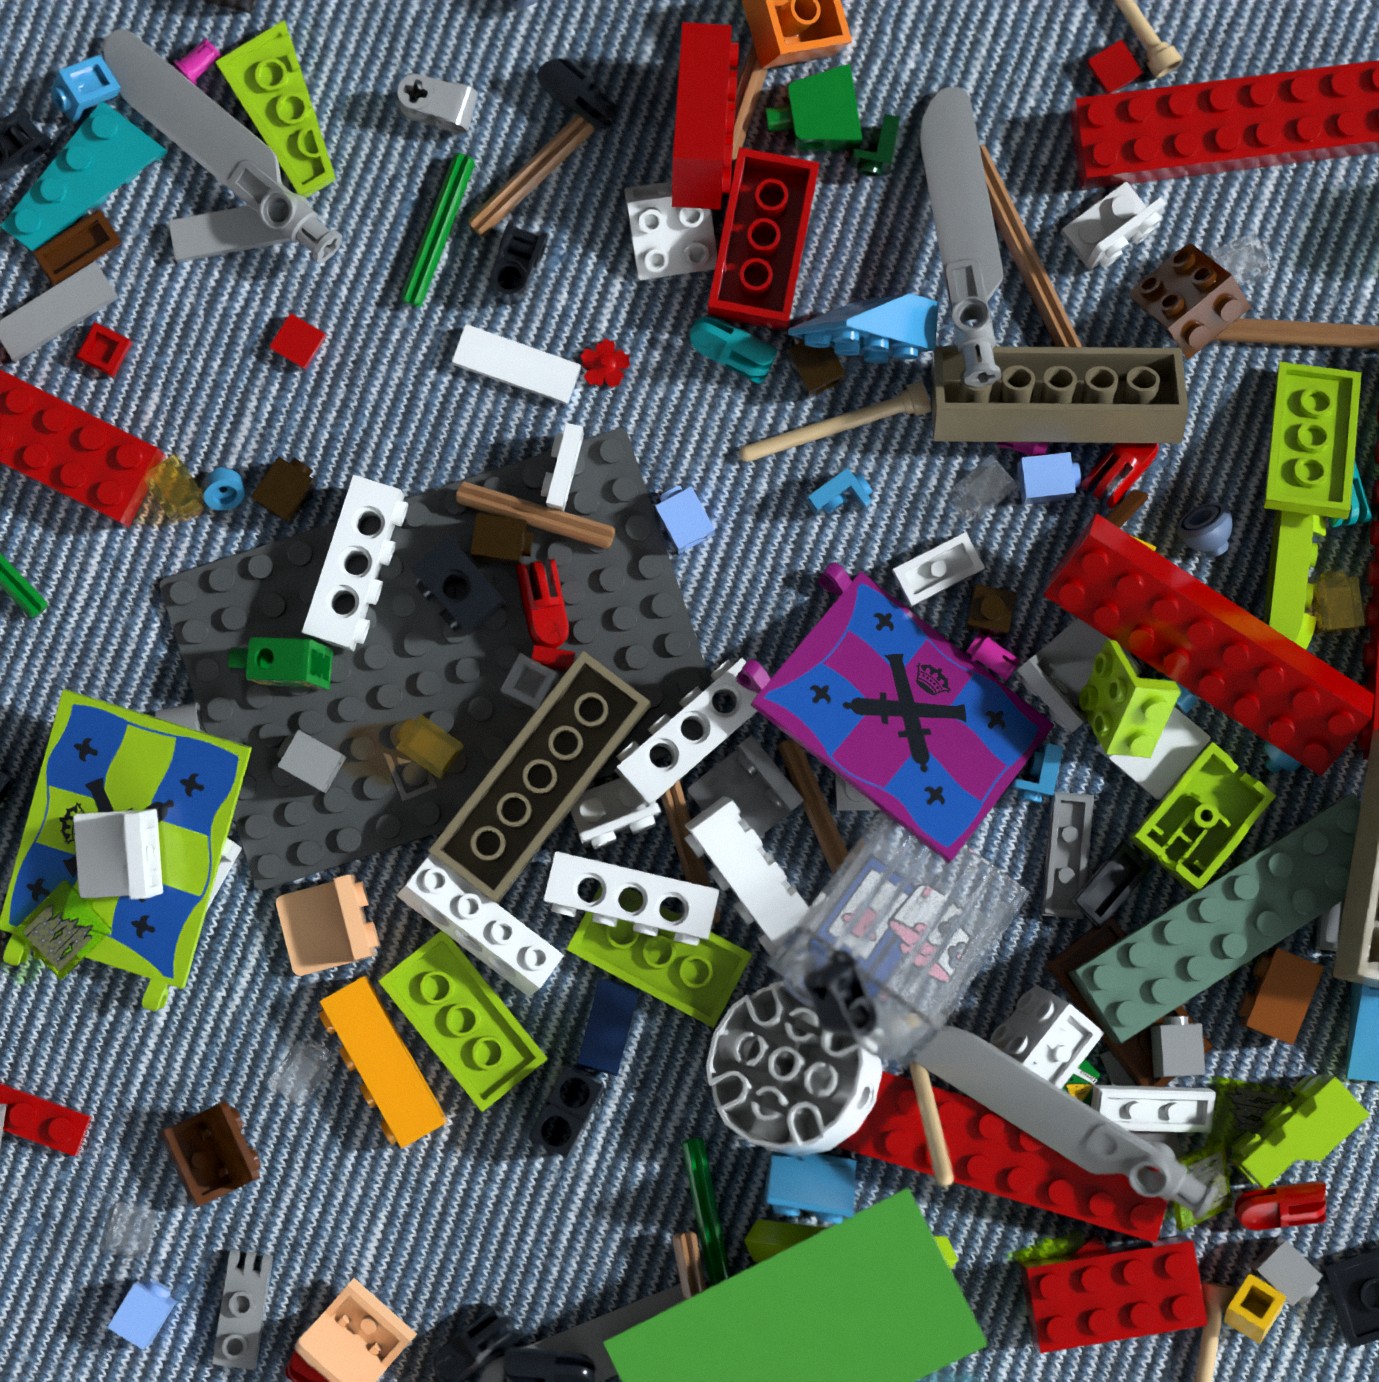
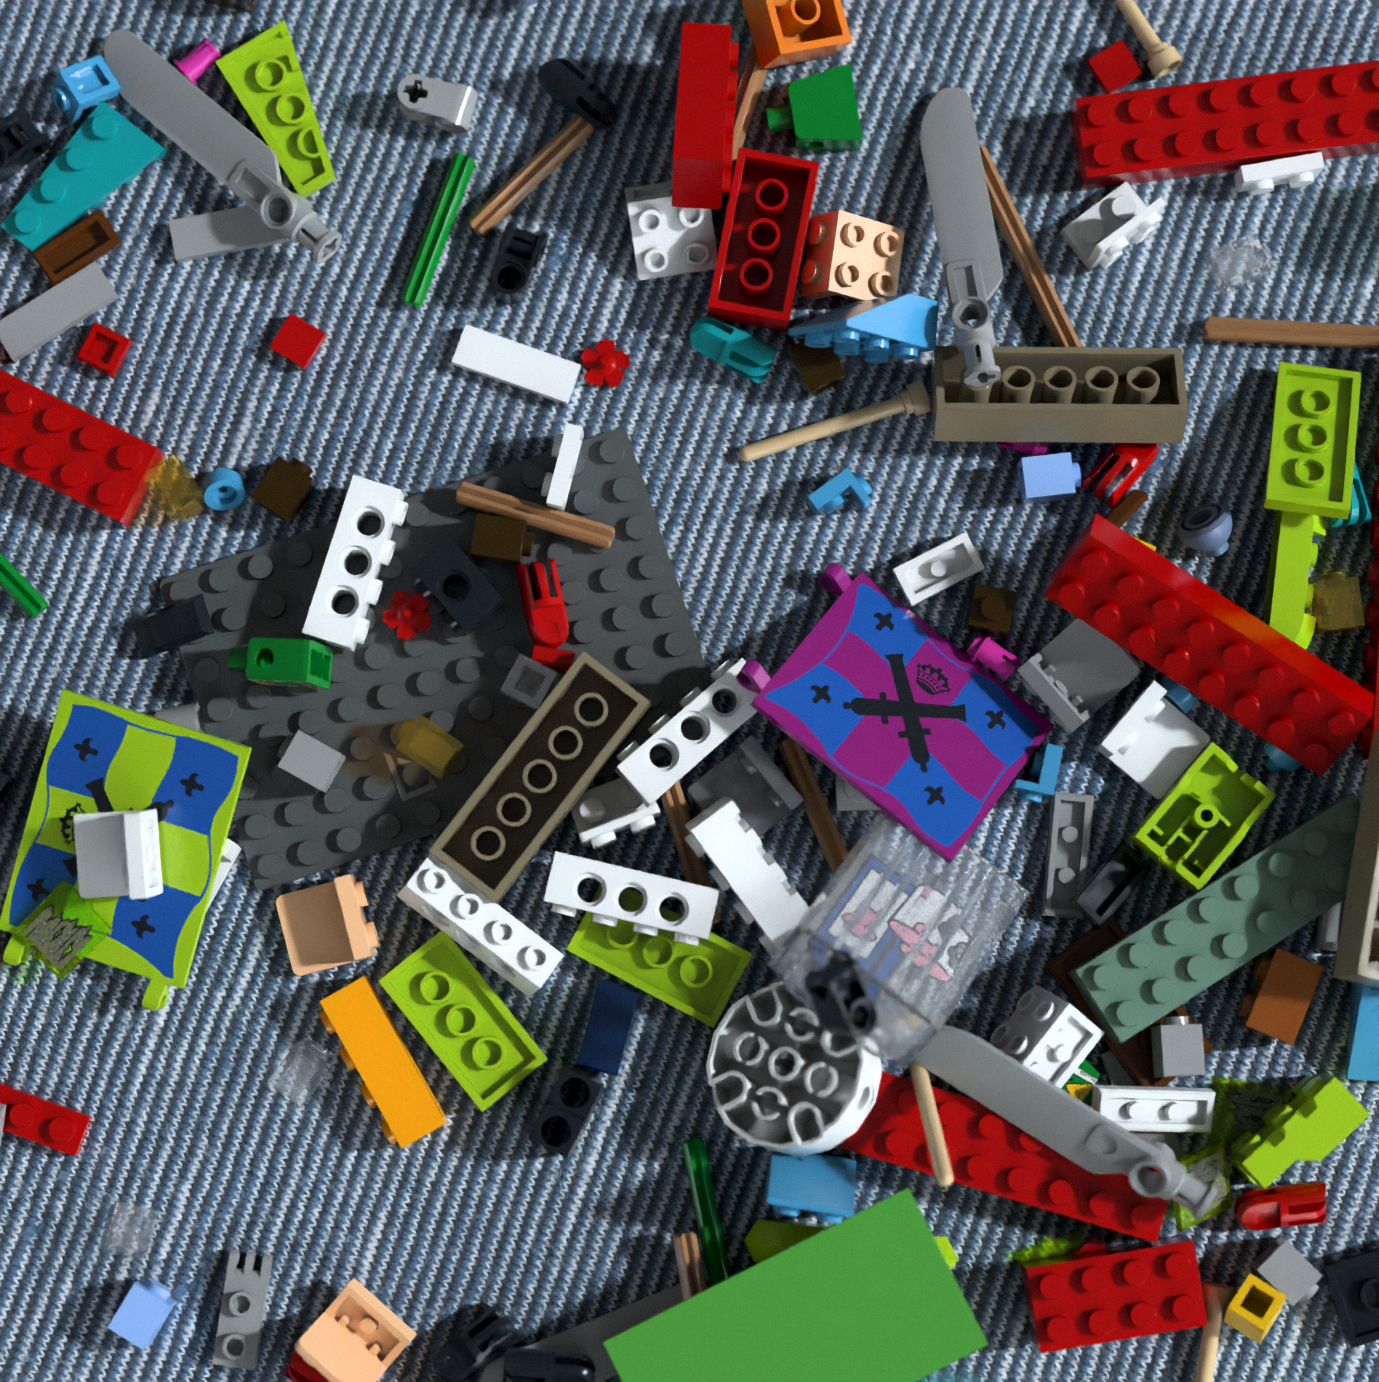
reddish brown bracket [159,1100,261,1209] -> none
light blue brick [655,486,715,554] -> none
dark green bracket [850,114,901,177] -> none
clear brick [951,455,1018,523] -> none
lime bracket [1079,640,1181,758] -> none
reddish brown bracket [1129,244,1252,360] -> none
none -> black tile [132,594,214,659]
none -> red plant [382,590,433,641]
none -> light nougat bracket [801,210,904,301]
none -> white plate [1234,152,1324,195]

